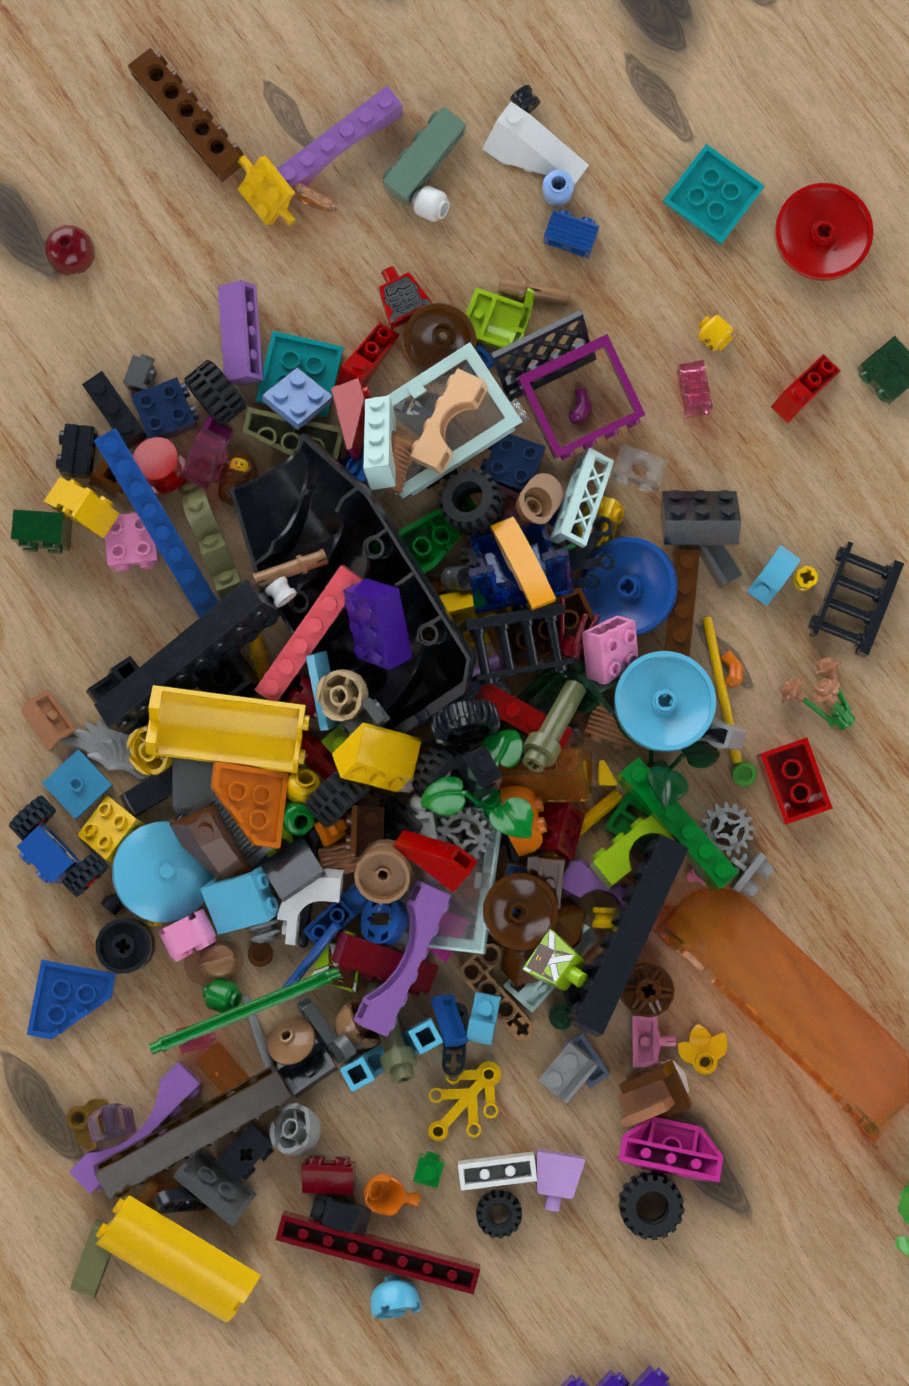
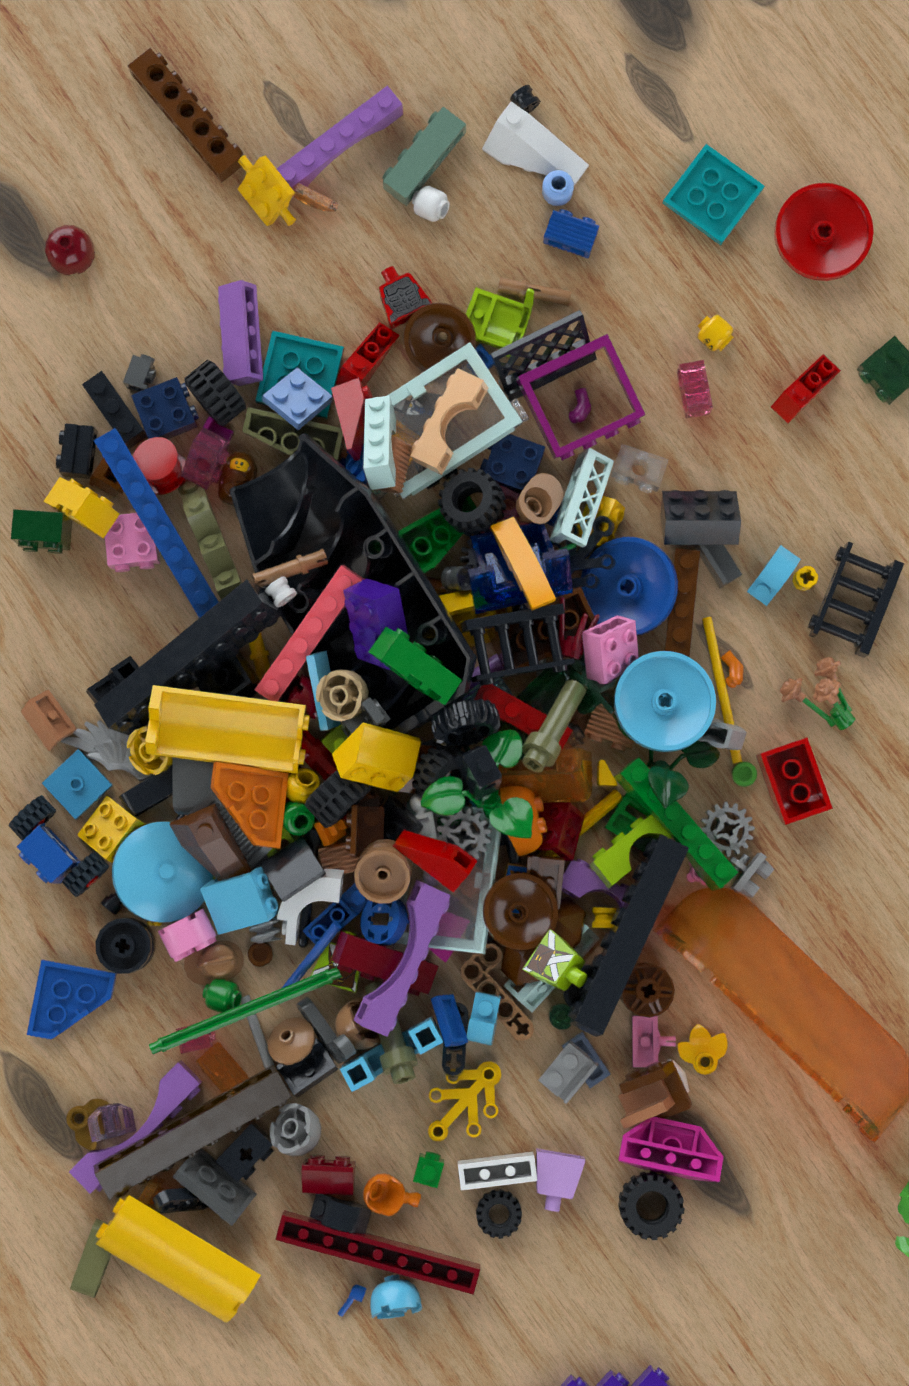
none -> blue hand [338,1284,366,1317]
none -> green wedge [369,627,462,706]

